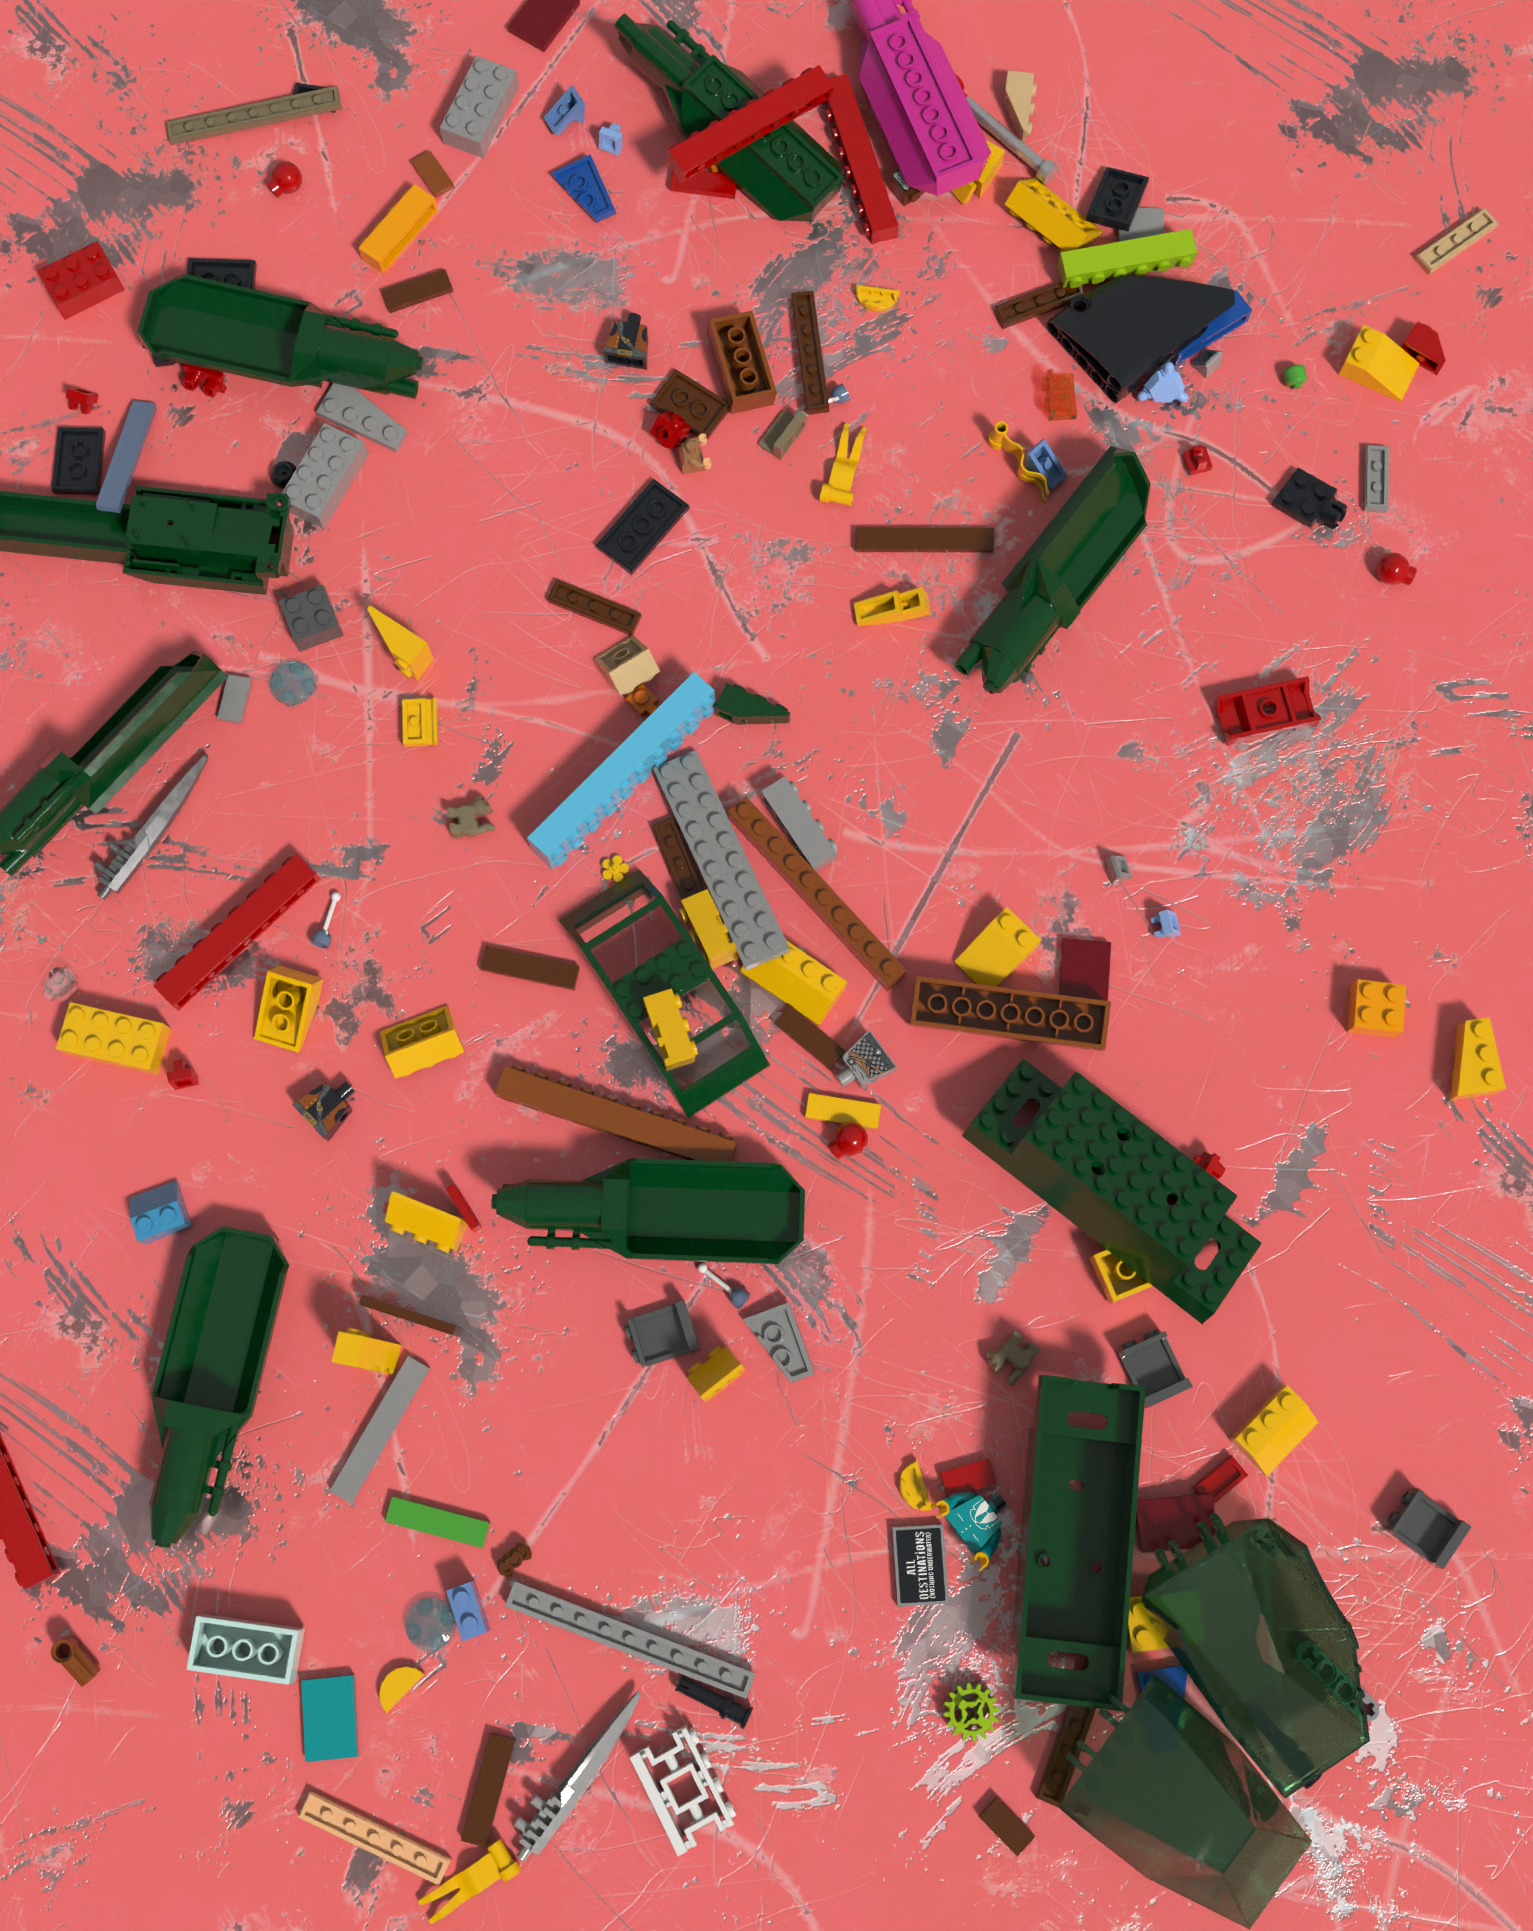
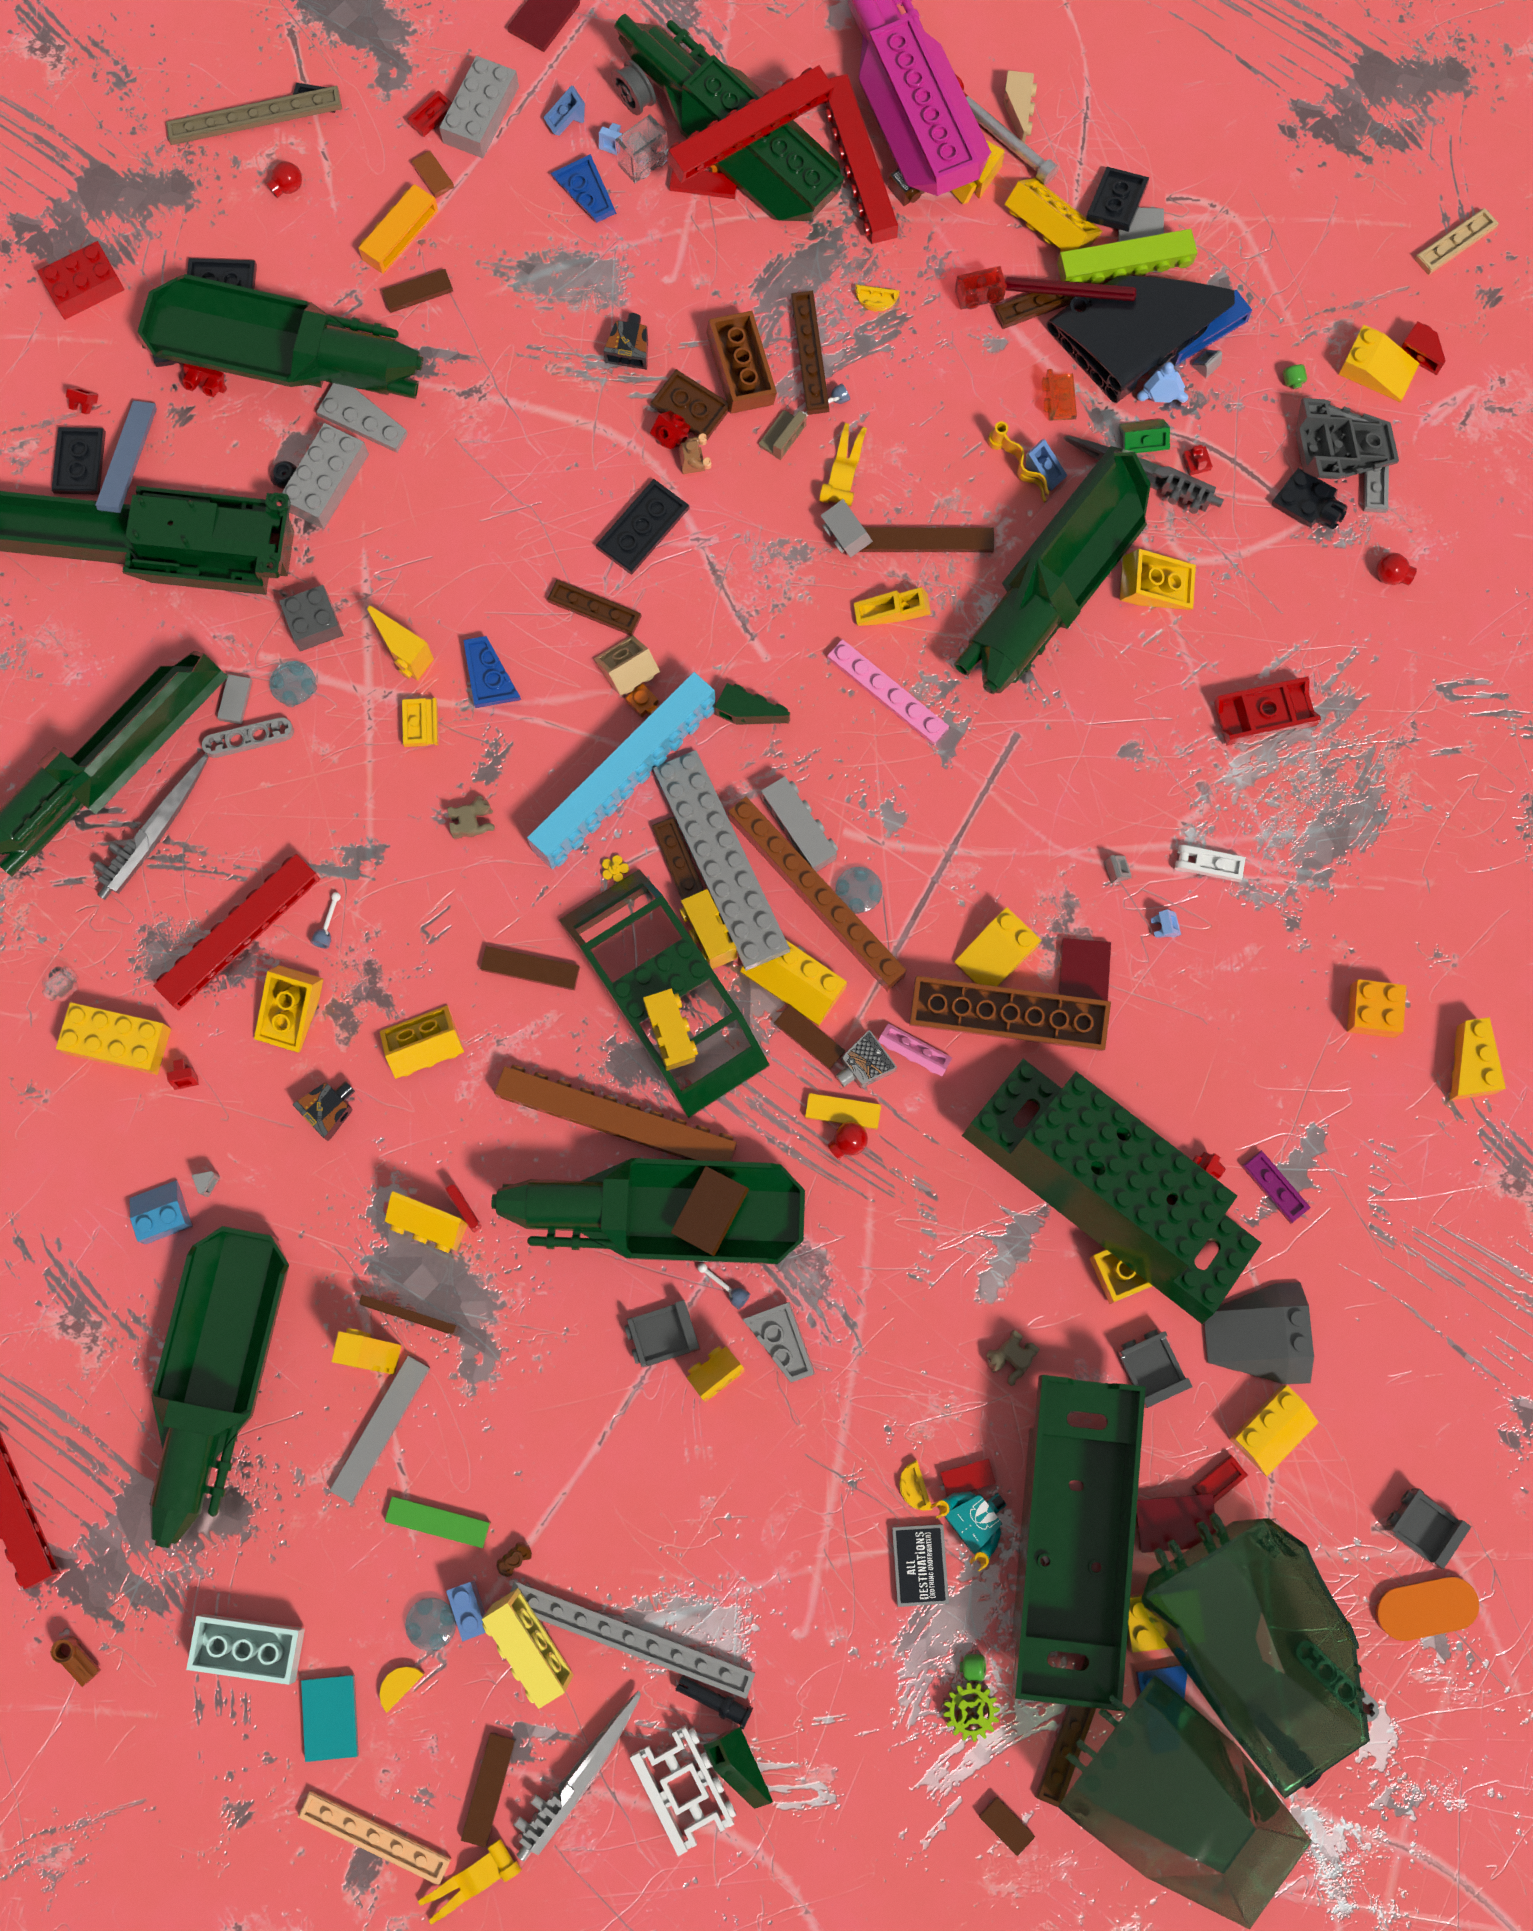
none -> light grey slope [192,1171,220,1197]
none -> light grey beam [202,718,294,758]
none -> red plate [407,90,452,137]
none -> blue wing [463,636,521,708]
none -> light yellow brick [481,1588,574,1709]
none -> dark grey wheel [611,60,656,115]
none -> clear brick [615,114,668,183]
none -> reddish brown tile [671,1166,749,1256]
none -> dark green slope [703,1727,773,1809]
none -> light grey brick [821,499,873,558]
none -> bright pink plate [827,639,949,746]
none -> clear light blue dish [835,867,883,914]
none -> bright pink plate [878,1023,952,1076]
none -> clear red brick [955,266,1007,310]
none -> bright green piece [960,1654,986,1681]
none -> dark red axle [1004,277,1137,301]
none -> flat silver piece [1063,435,1224,514]
none -> green panel [1119,419,1170,453]
none -> yellow slope [1120,549,1196,610]
none -> white plate [1175,845,1246,882]
none -> dark grey wedge [1204,1282,1314,1385]
none -> magenta tile [1241,1150,1311,1224]
none -> dark grey wedge [1295,398,1399,479]
none -> orange tile [1376,1577,1479,1641]

